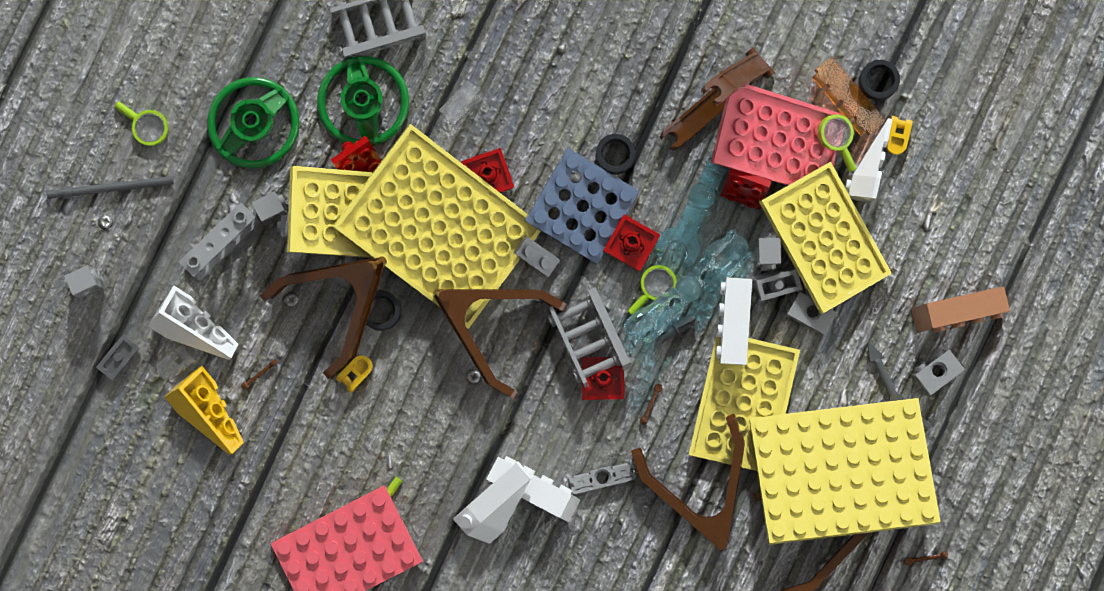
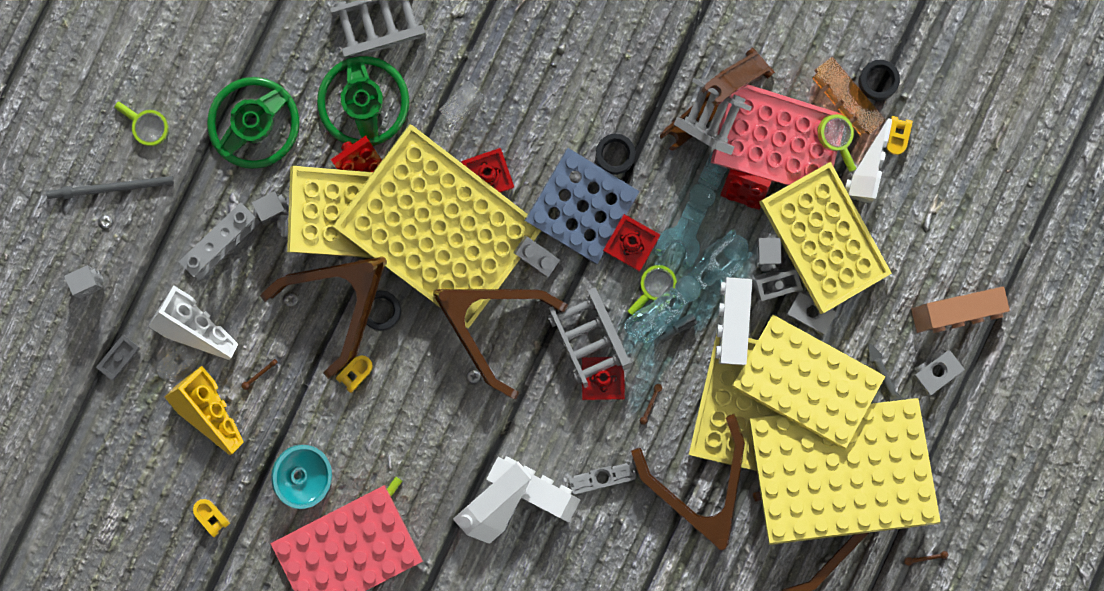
none -> yellow plate [193,499,230,537]
none -> teal dish [271,445,332,509]
none -> light grey fence [674,77,752,155]
none -> light yellow plate [732,315,885,450]

